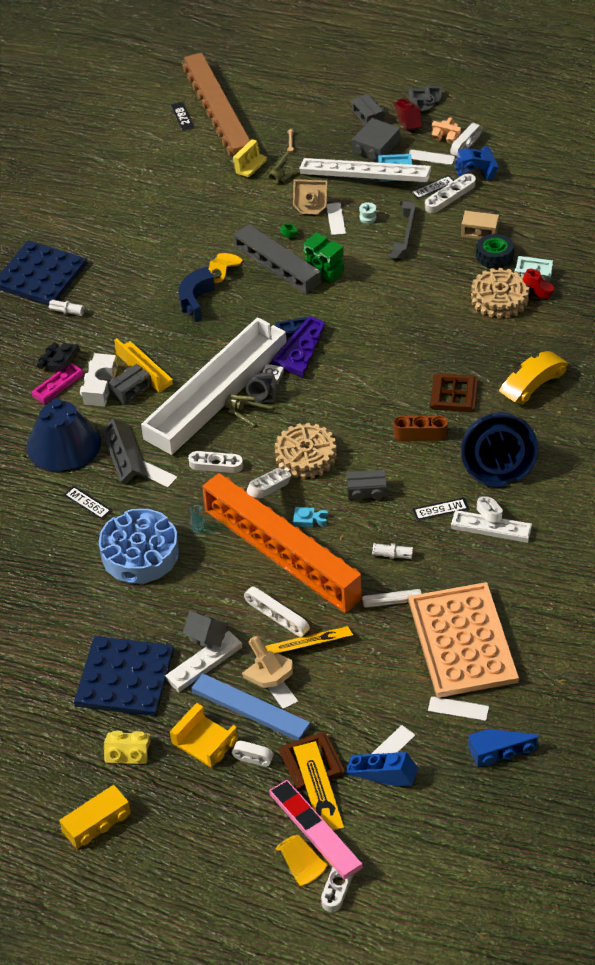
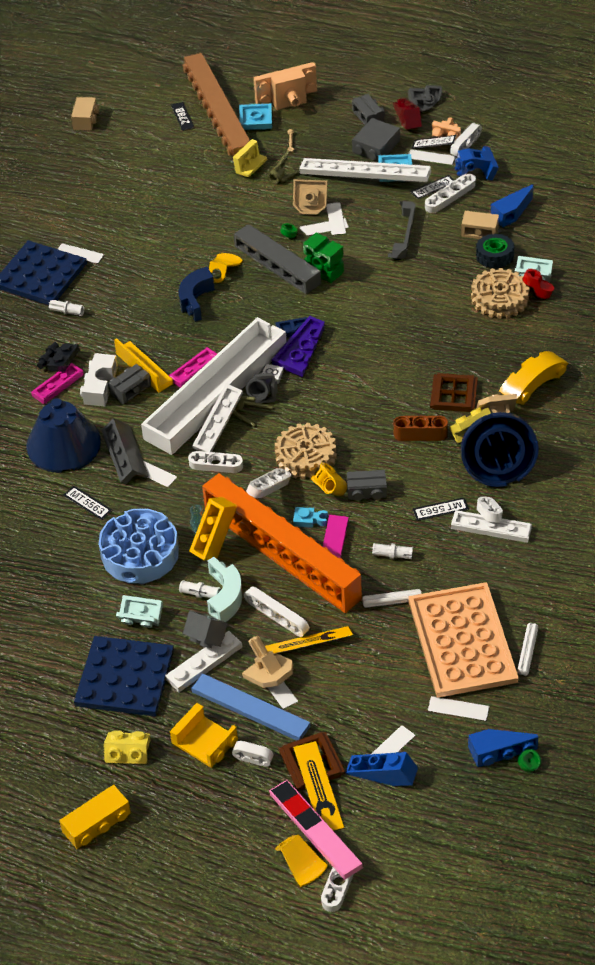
light aqua wheel [359,202,376,224] -> none
none -> white sticker [58,244,104,263]
none -> tan brick [71,97,99,130]
none -> light aqua bracket [116,595,163,628]
none -> dark pink tile [169,347,217,388]
none -> white pin [179,580,221,598]
none -> yellow brick [189,497,237,560]
none -> white plate [192,384,243,452]
none -> light aqua arch [207,557,242,622]
none -> medium azure plate [240,104,272,130]
none -> light nougat brick [254,62,317,110]
none -> white sticker [299,218,348,235]
none -> yellow piece [311,462,347,496]
none -> dark pink tile [322,515,349,558]
none -> sticker [412,135,457,148]
none -> light yellow bracket [449,407,491,443]
none -> tan piece [477,393,517,413]
none -> blue slope [491,185,534,227]
none -> white axle [518,623,538,676]
none -> green tile [518,749,541,772]

